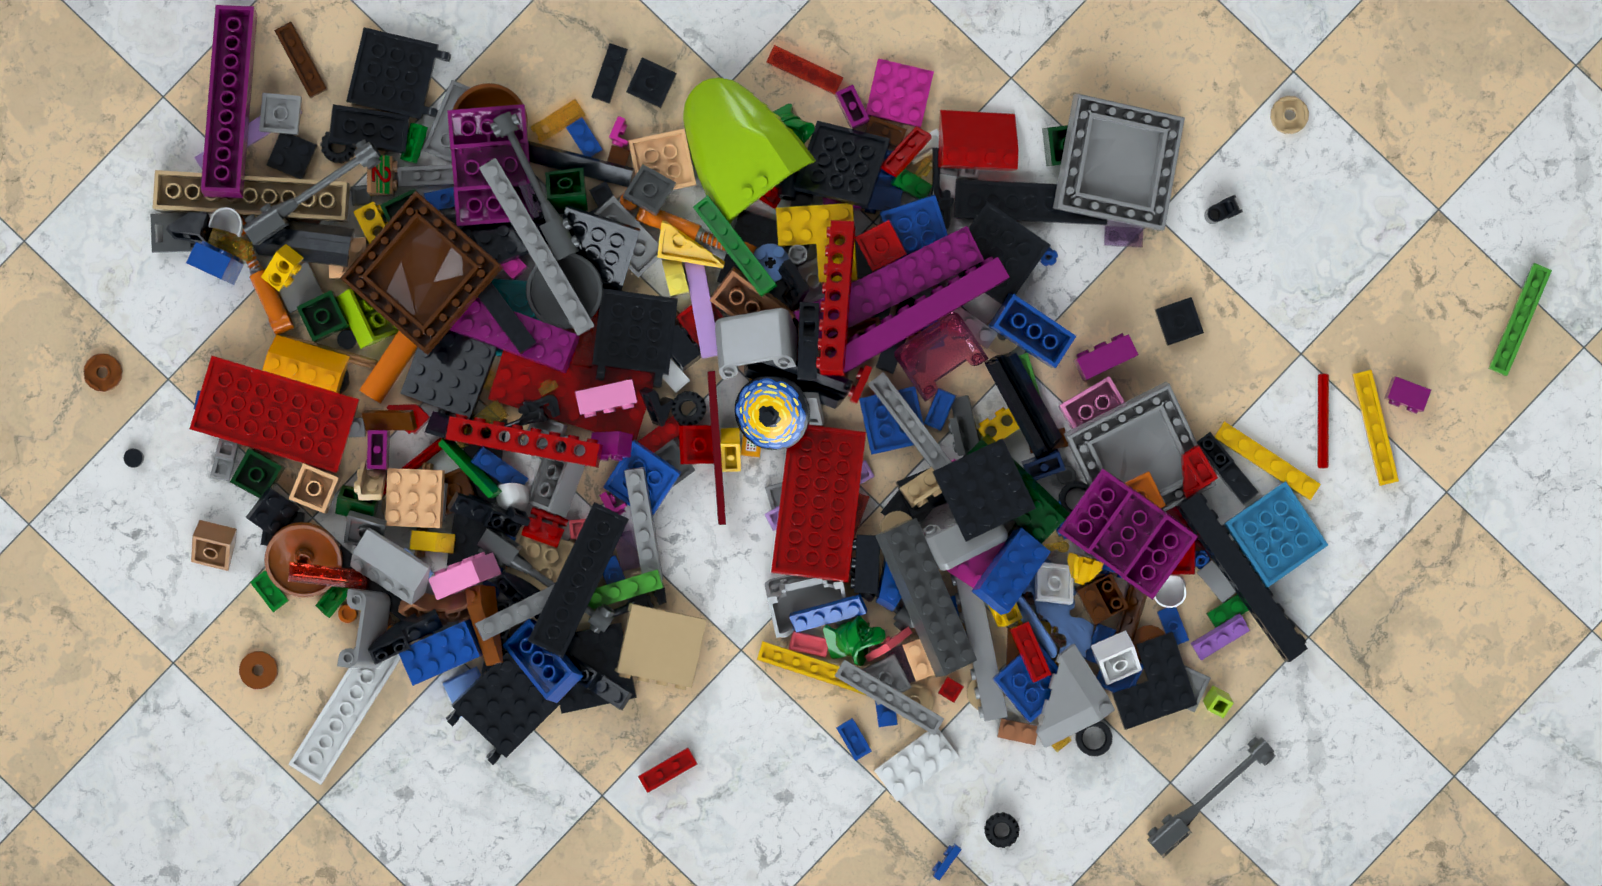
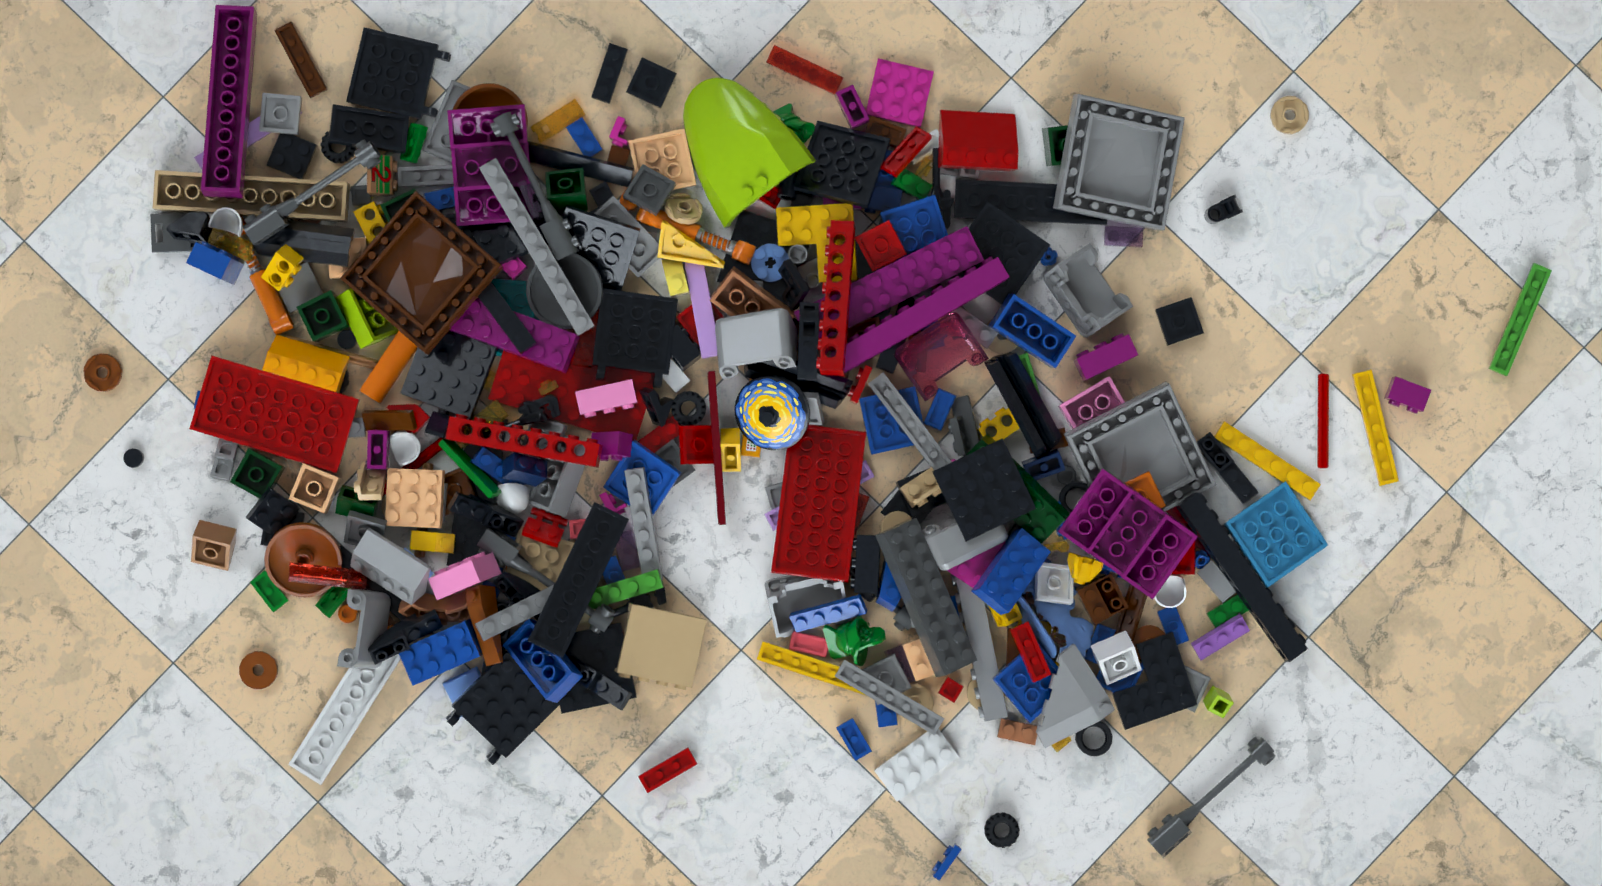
black tile [506,506,531,527] -> none
green plate [693,195,777,297] -> none
coral wing [865,626,913,662] -> none
red wing [1181,445,1218,498] -> none
none -> white helmet [390,431,420,466]
none -> dark blue brick [502,452,548,487]
none -> tan tile [664,193,703,225]
none -> light grey windscreen [1044,243,1133,338]

